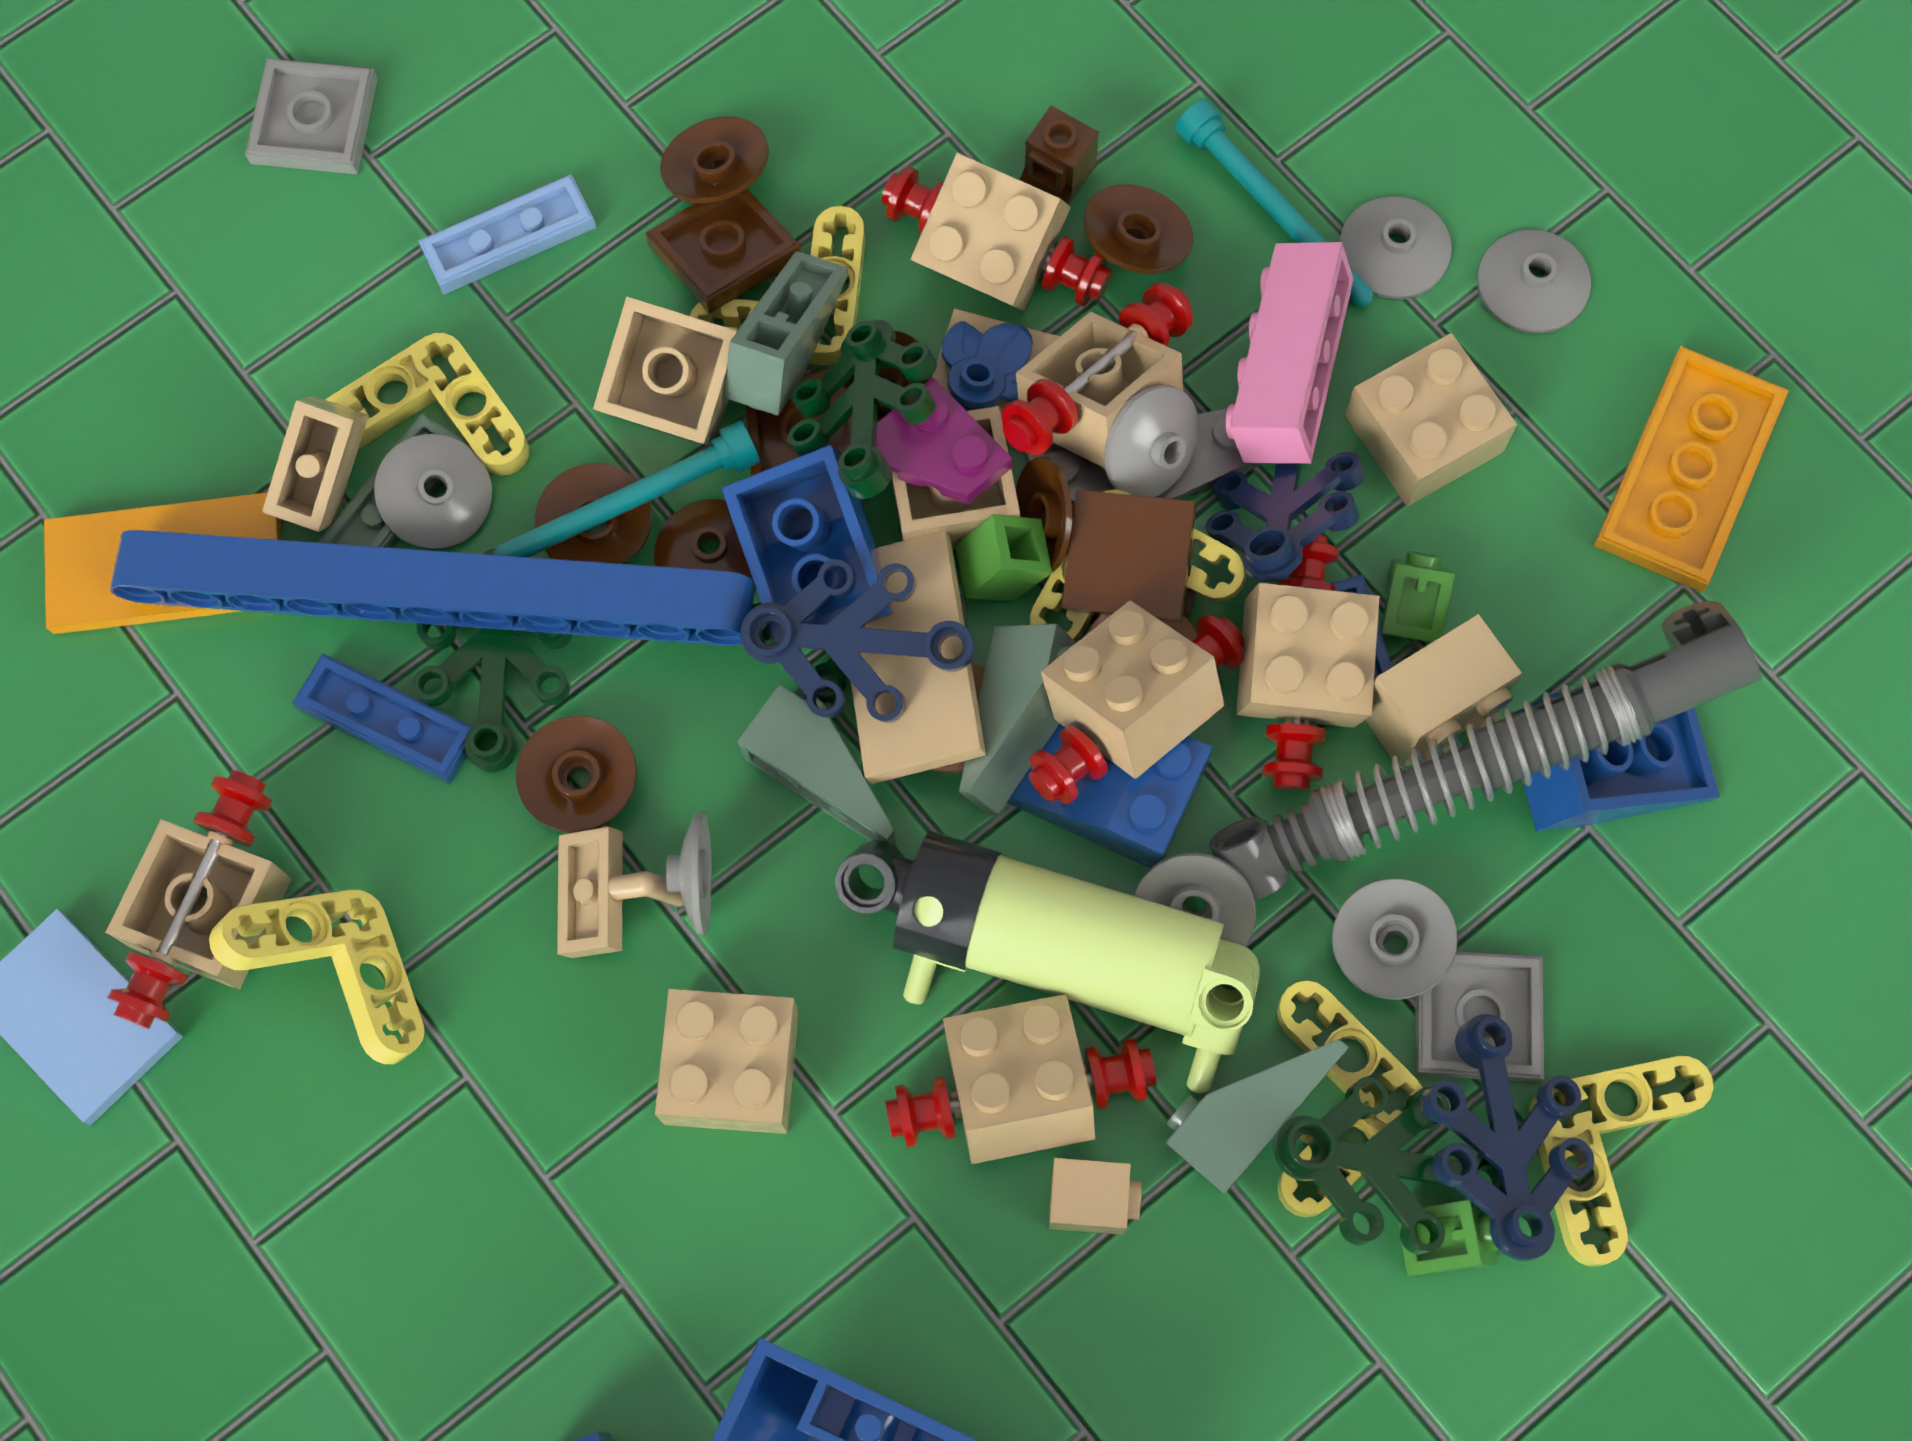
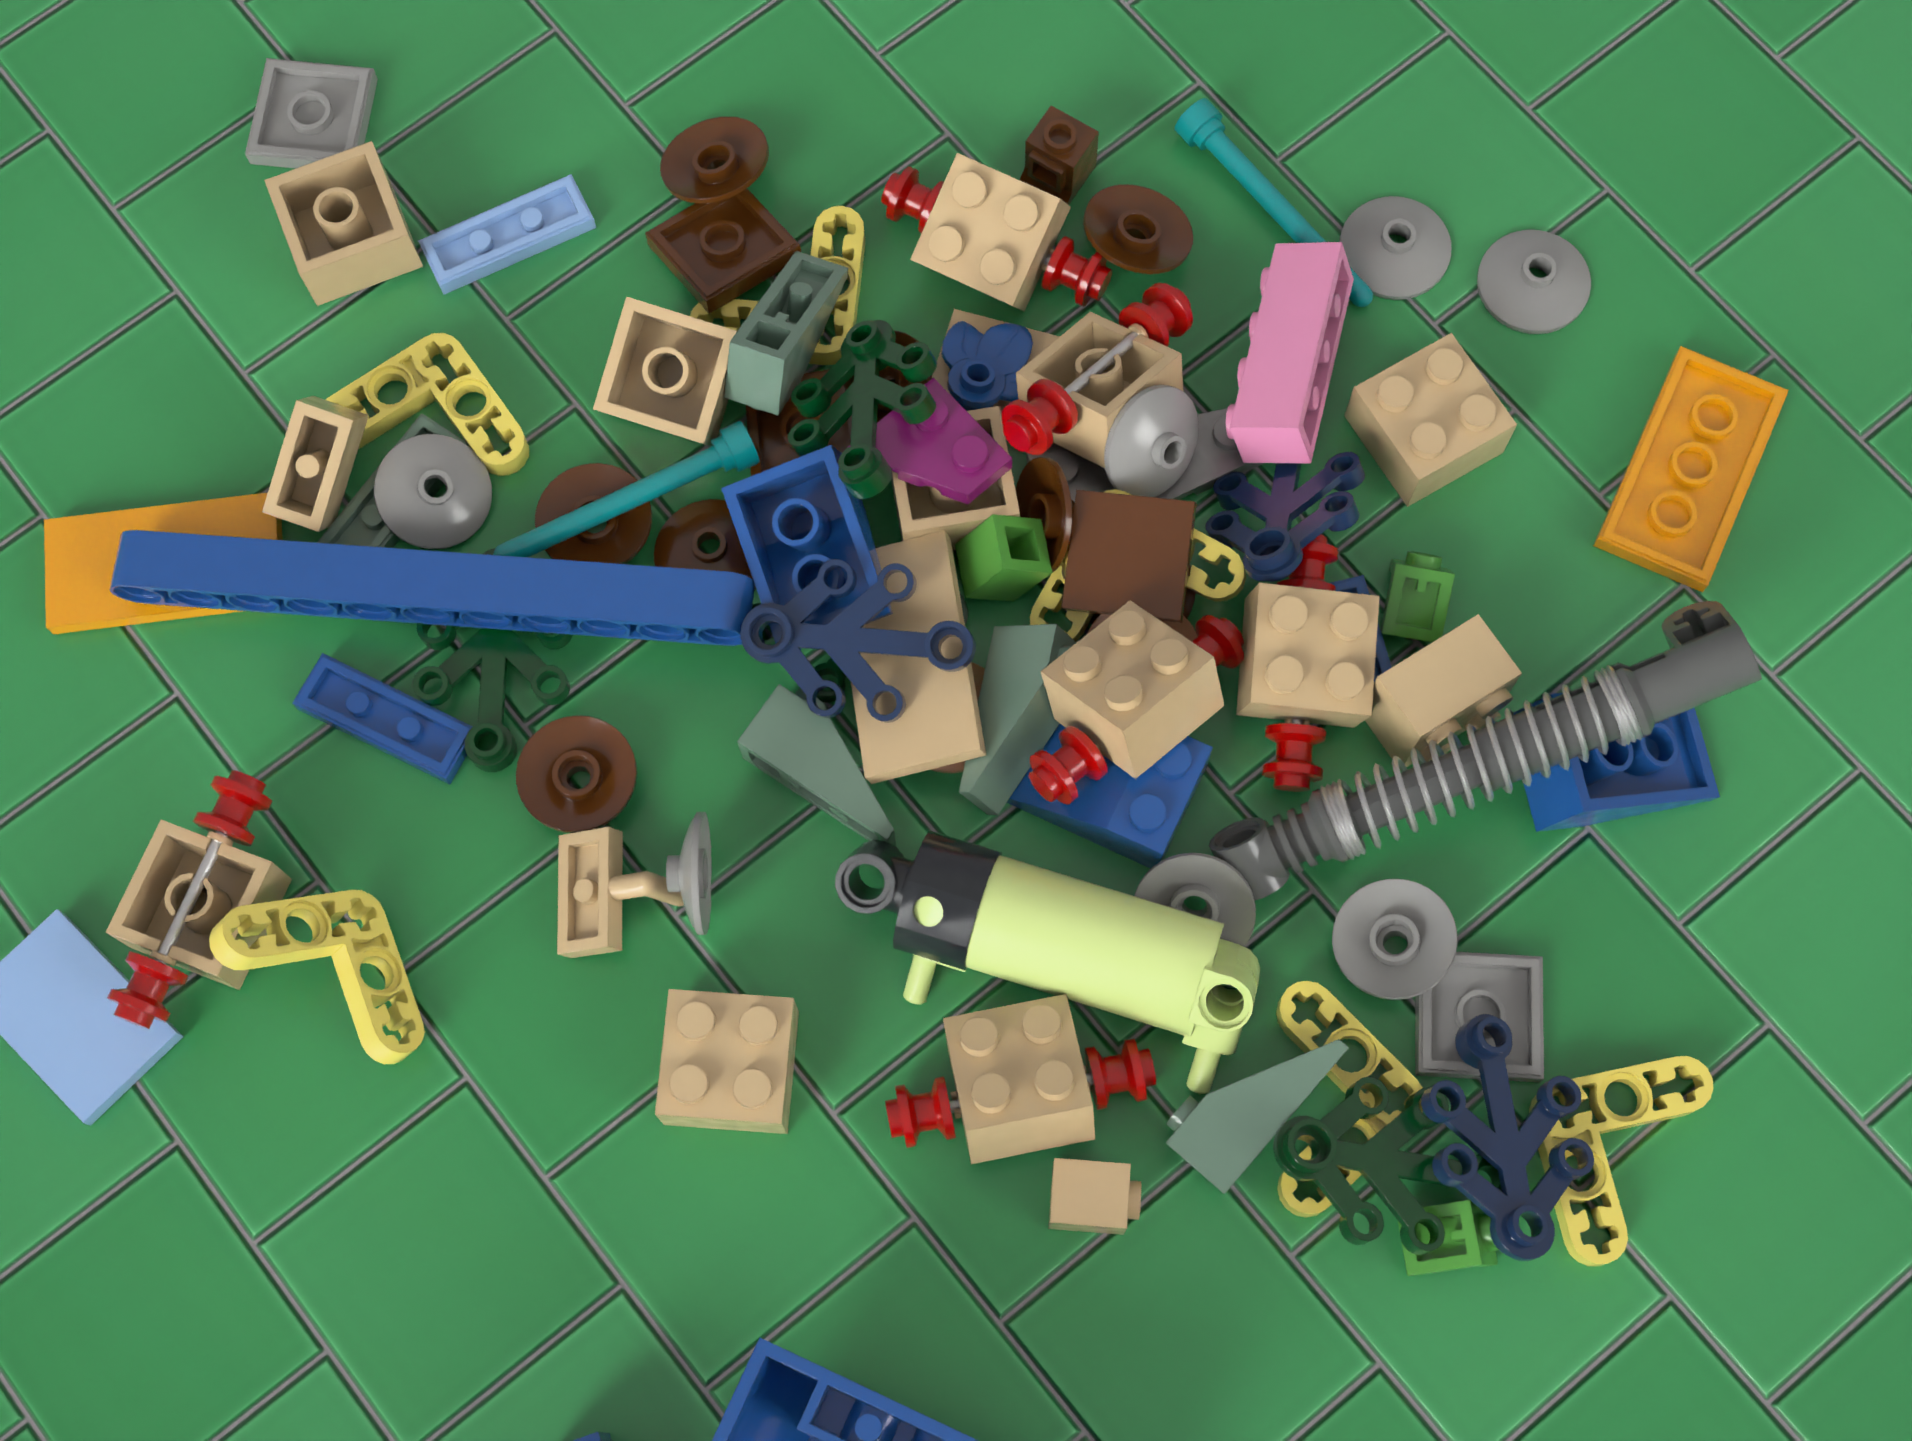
none -> tan brick [264,141,423,306]

